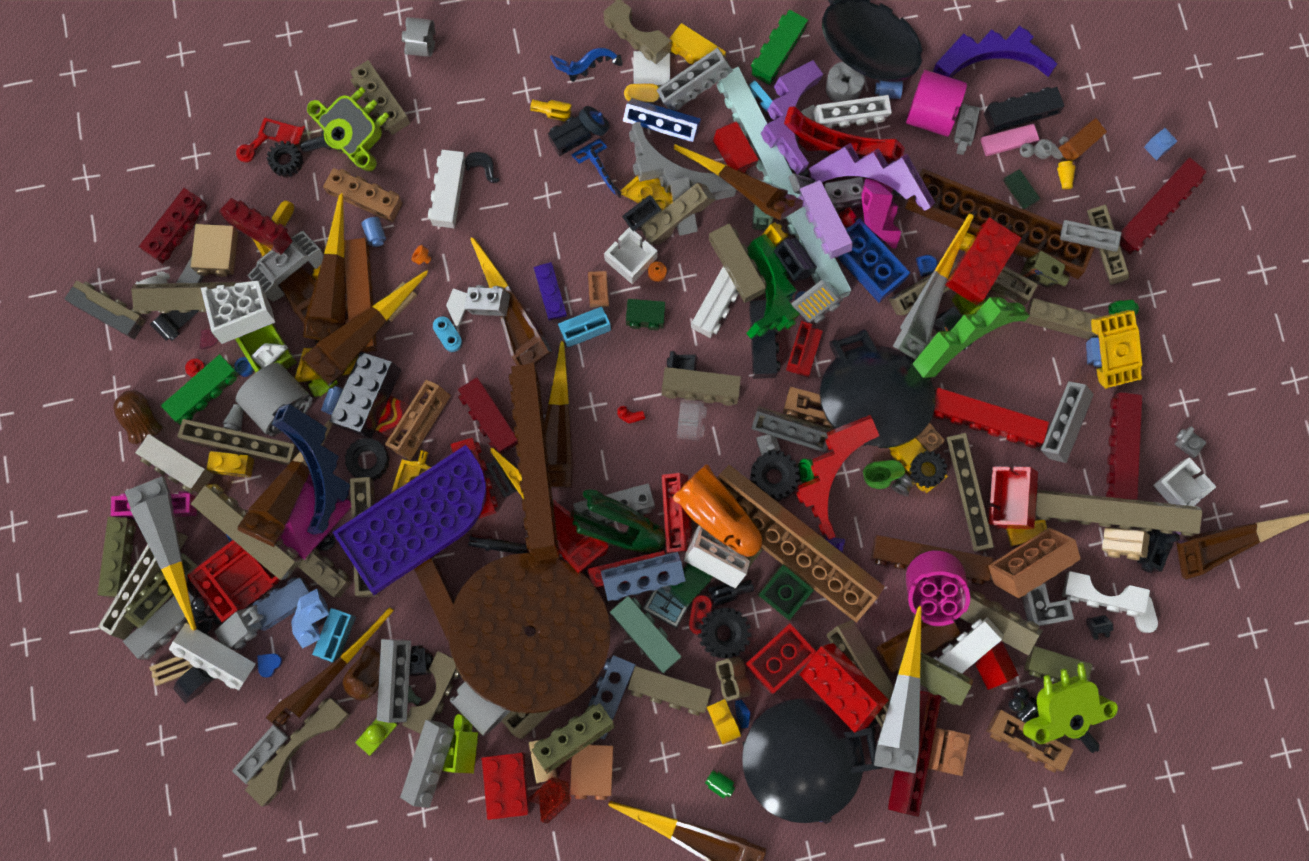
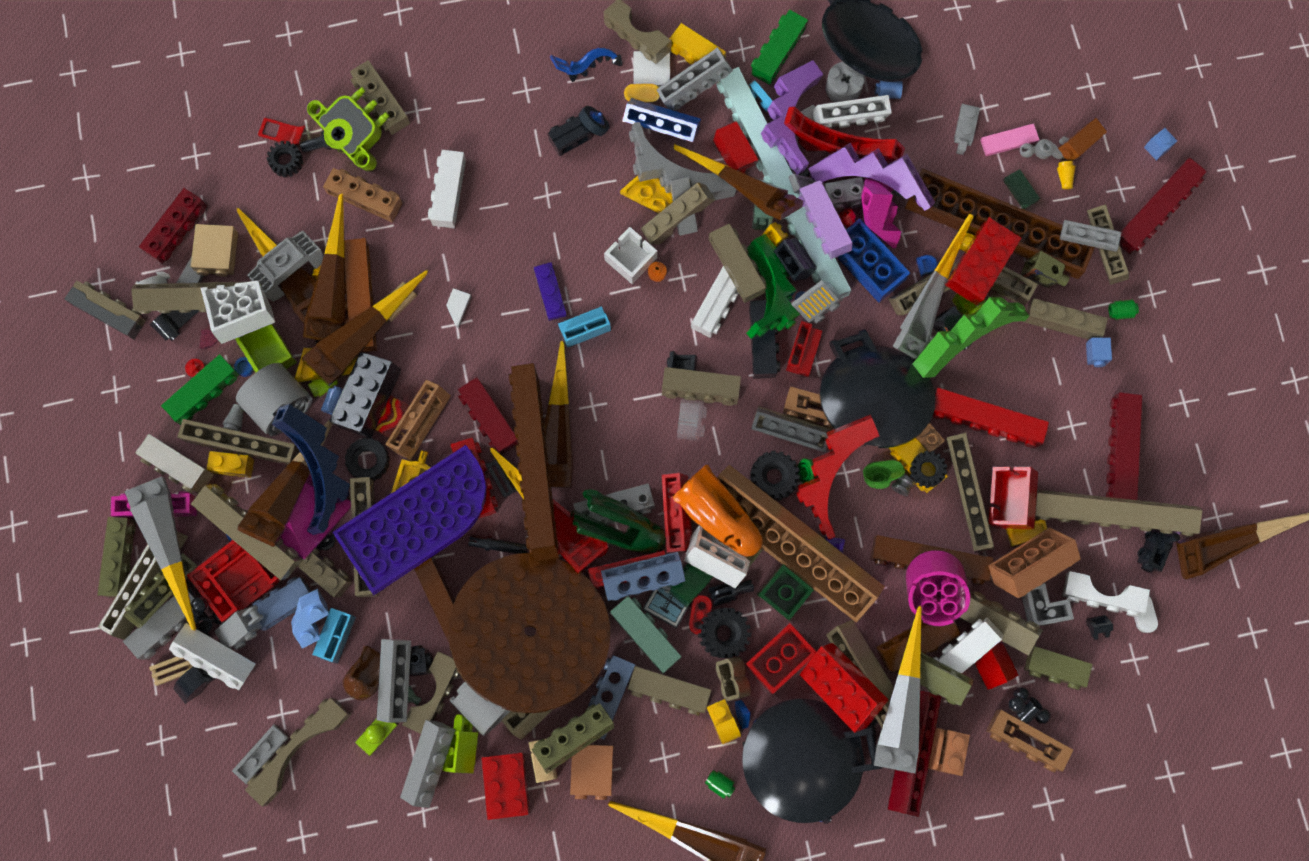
reddish brown piece [113,390,163,444] -> none
dark red brick [219,198,293,255] -> none
red plate [236,133,268,163] -> none
white tile [251,343,288,368] -> none
blue tile [257,654,282,678] -> none
reddish brown plate [266,607,394,727] -> none
yellow tile [271,200,294,226] -> none
medium blue brick [361,217,386,247] -> none
light grey brick [402,17,436,57] -> none
orange tile [411,245,431,265] -> none
medium azure plate [433,317,462,352] -> none
light grey brick [464,285,510,316] -> none
black piece [465,152,500,184] -> none
reddish brown plate [471,237,552,365] -> none
yellow arm [530,99,572,121] -> none
clear red bracket [530,778,571,824] -> none
blue piece [571,139,621,198] -> none
nougat plate [588,271,609,308] -> none
red arm [617,406,645,424] -> none
black torso [622,194,662,232] -> none
dark green brick [626,299,665,331] -> none
light grey tile [756,434,780,456] -> none
dark pink brick [905,69,967,137] -> none
dark purple arch [933,25,1057,78] -> none
black brick [984,87,1065,133] -> none
lime piece [1023,663,1118,753] -> none
light grey brick [1041,381,1094,463] -> none
yellow plate [1091,310,1142,389] -> none
tan brick [1102,527,1150,560] -> none
white piece [1153,457,1216,506] -> none
light grey bracket [1174,426,1207,458] -> none

